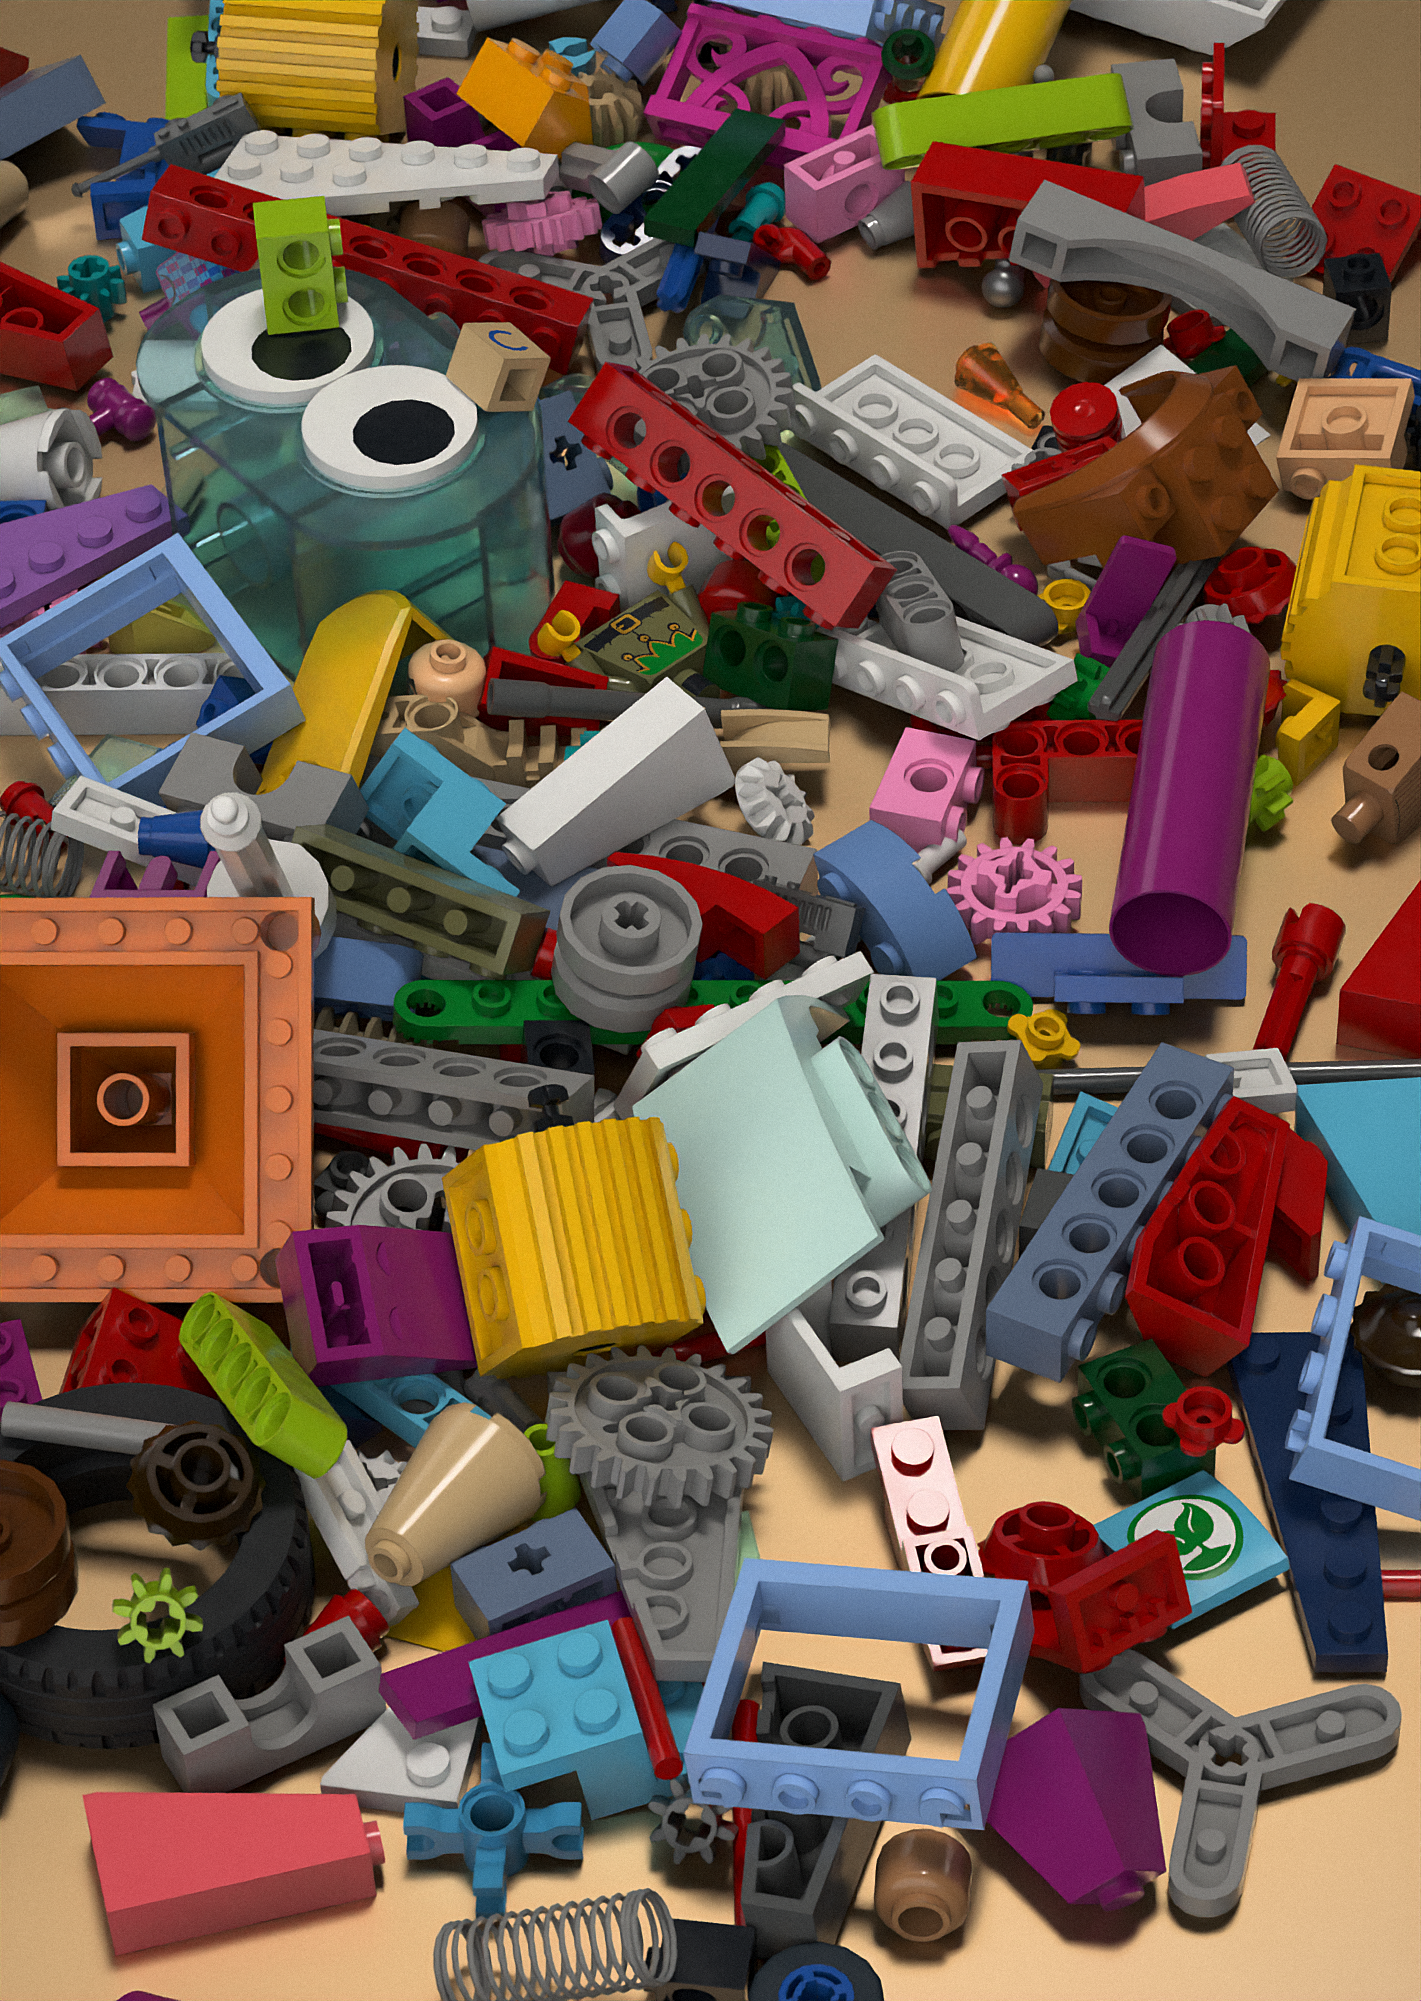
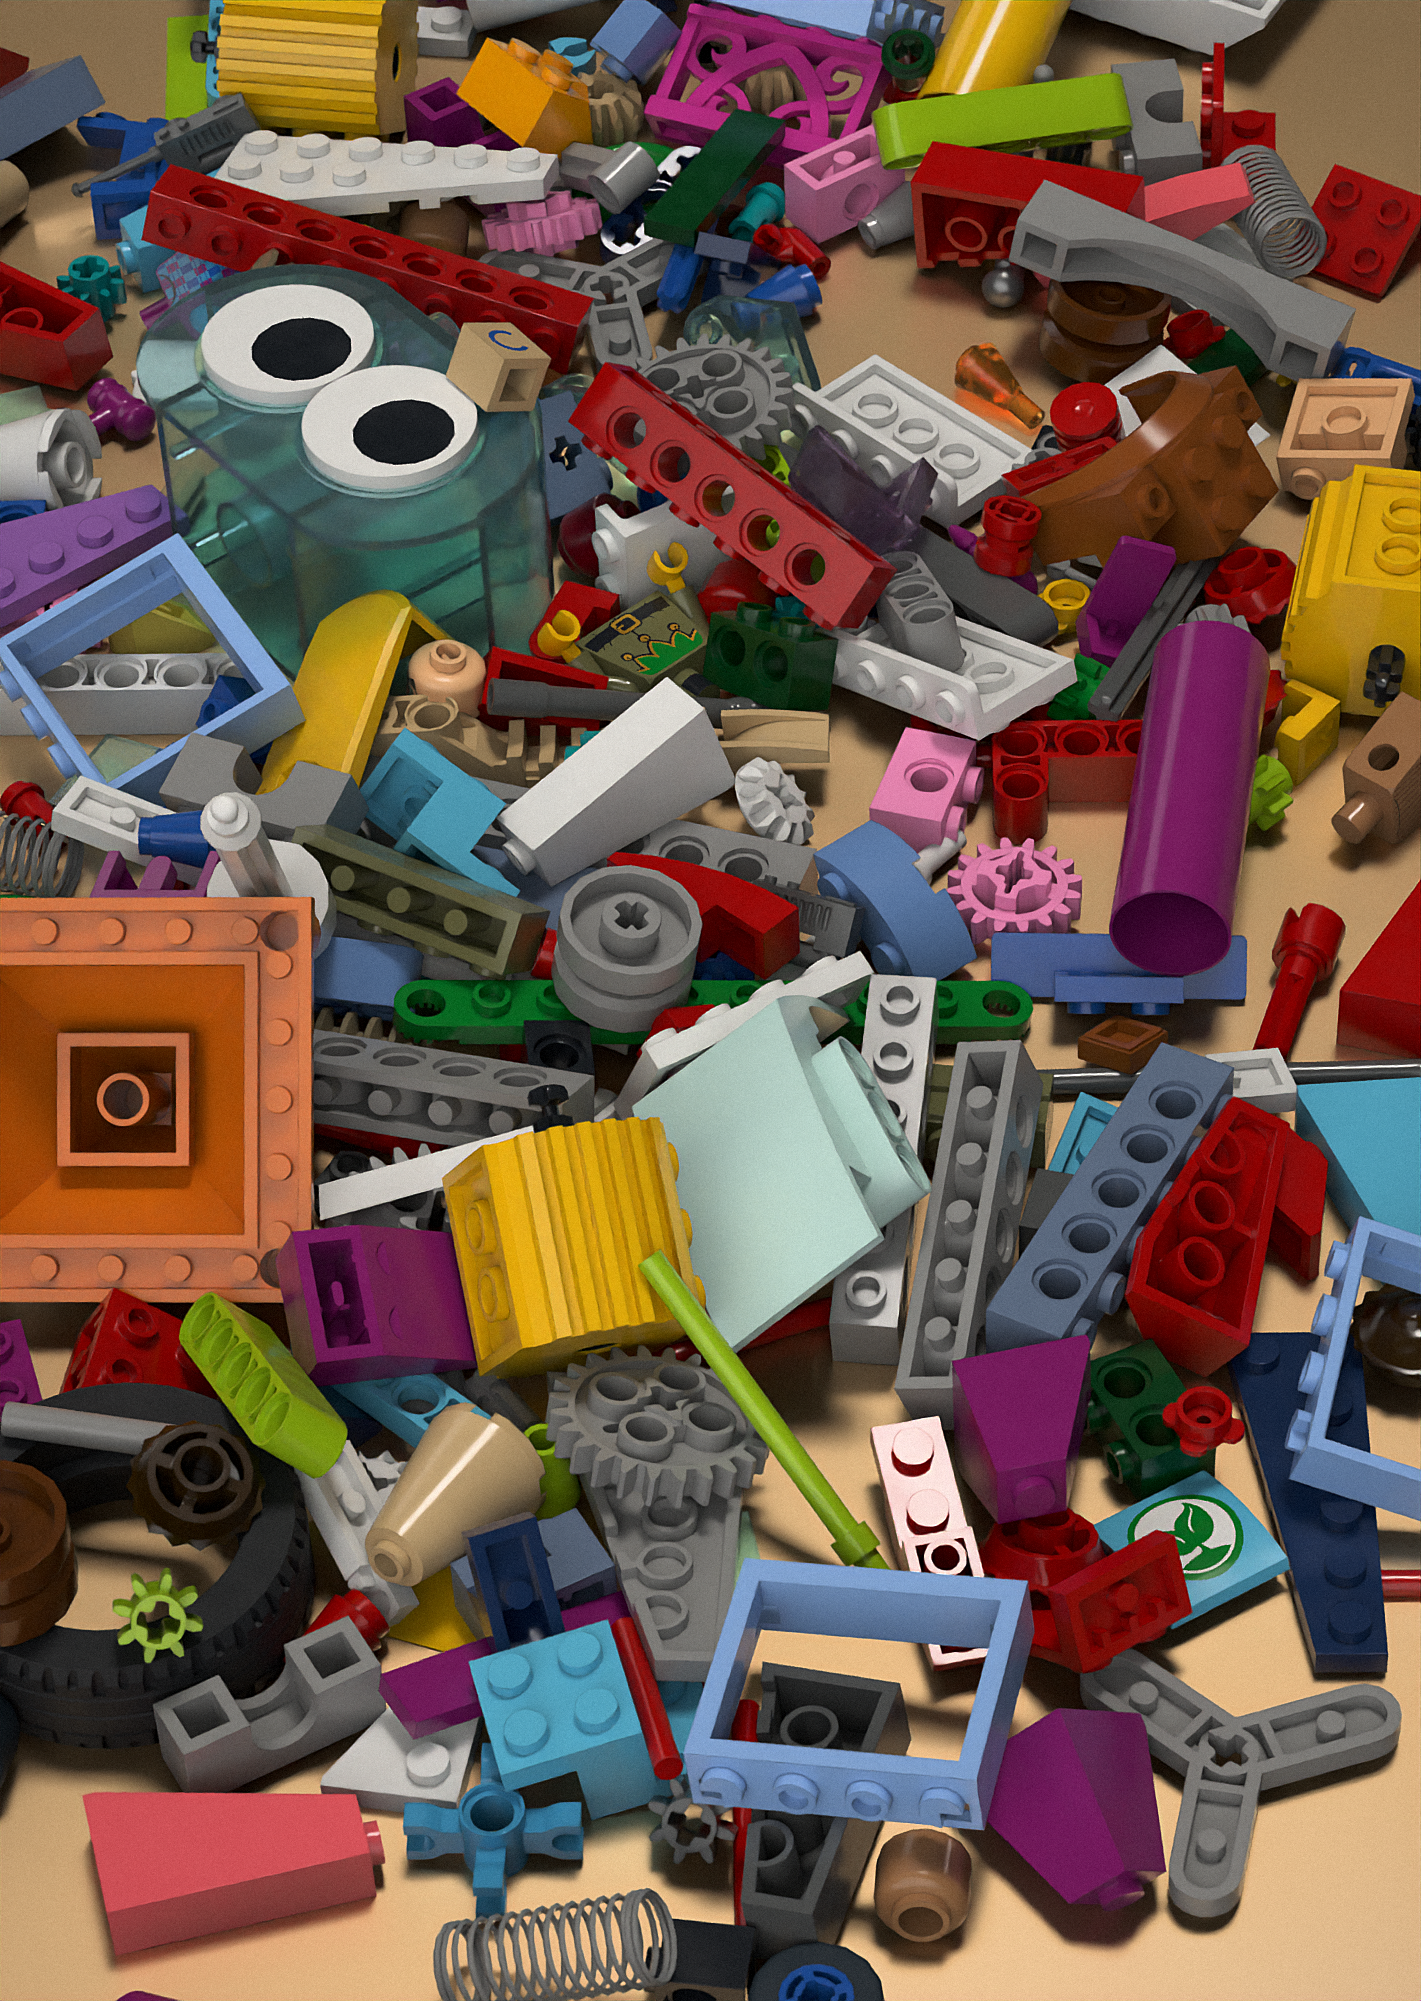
lime brick [253,196,348,335] -> none
white panel [766,1281,903,1482] -> none
yellow plate [1007,1009,1080,1070] -> none
black brick [1323,253,1392,345] -> none
none -> white sticker [319,1125,534,1221]
none -> dark blue slope [461,1511,566,1654]
none -> lime bar [638,1250,891,1570]
none -> blue cone [736,264,822,331]
none -> clear purple bracket [788,425,939,555]
none -> magenta slope [952,1334,1091,1524]
none -> red wheel [973,495,1042,577]
none -> dark orange tile [1078,1014,1168,1075]

